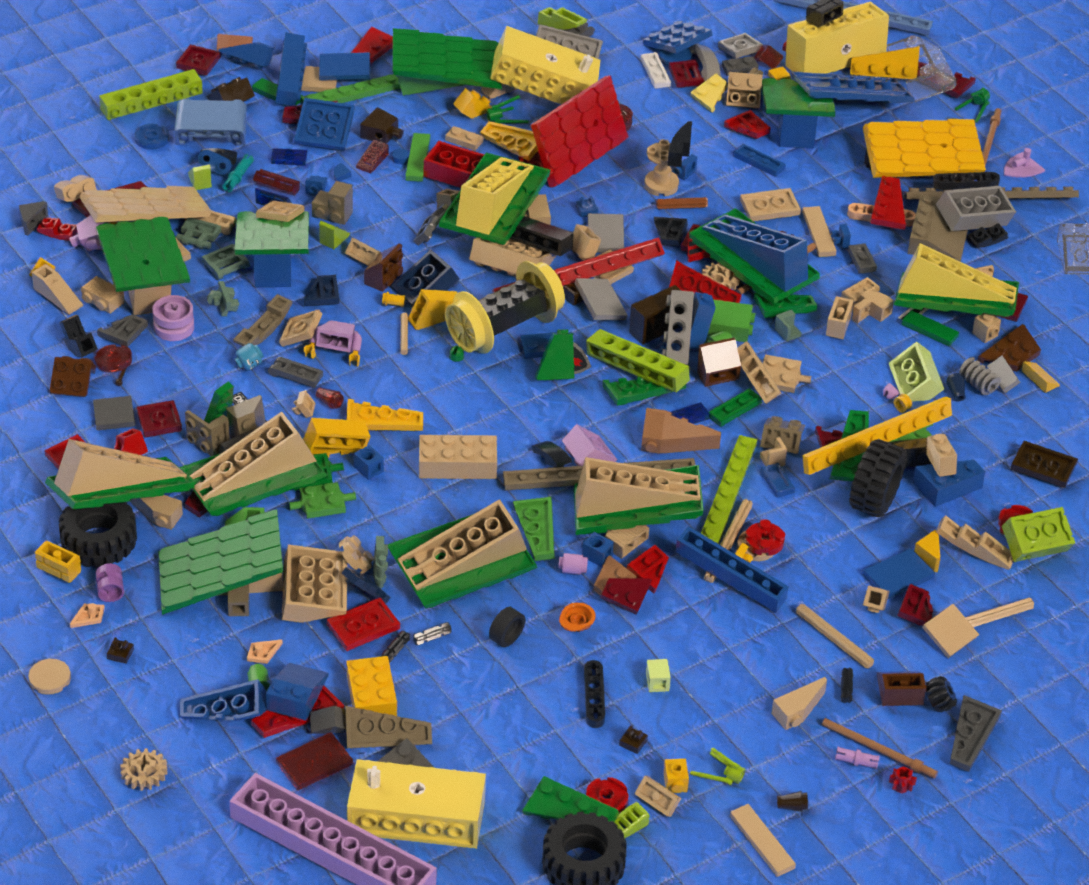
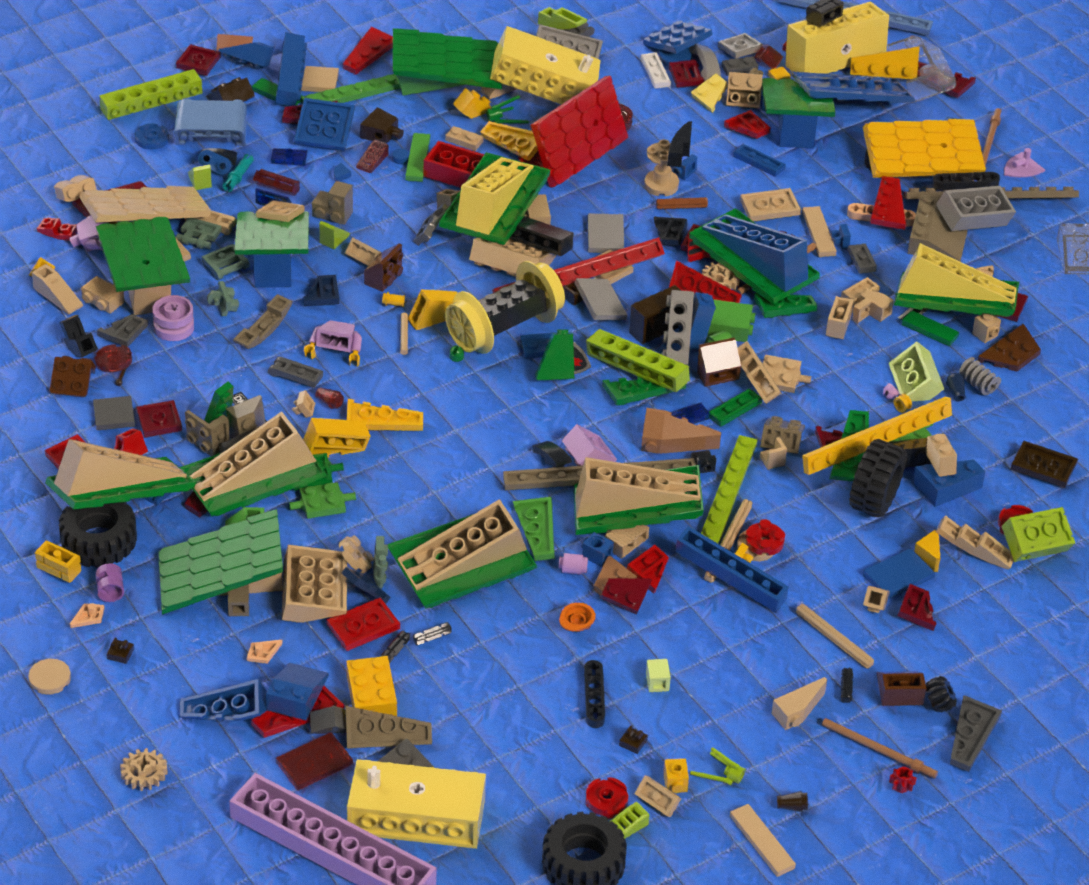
dark grey slope [19,201,48,236] -> none
tan slope [130,495,183,530] -> none
dark azure head [234,343,264,371] -> none
bright green brick [247,664,270,691] -> none
tan tile [279,310,322,347] -> none
blue bracket [305,175,328,195] -> none
blue tile [319,52,370,80] -> none
blue brick [354,445,384,480] -> none
dark blue slope [392,249,460,306] -> none
tan brick [419,435,497,479] -> none
black tyre [489,606,526,648] -> none
green wing [522,776,619,822] -> none
tan brick [572,224,601,260] -> none
blue tile [576,195,598,218] -> none
blue tile [761,463,795,498] -> none
sand green panel [775,310,801,342] -> none
lavender pin [835,747,880,769] -> none
tan tile [922,604,979,658] -> none
green plant [955,87,990,123] -> none
tan axle [965,598,1034,627] -> none
black slope [967,223,1009,248] -> none
light grey tile [987,356,1021,393] -> none
yellow slope [1022,361,1060,393] -> none
none -> black bracket [690,450,716,473]

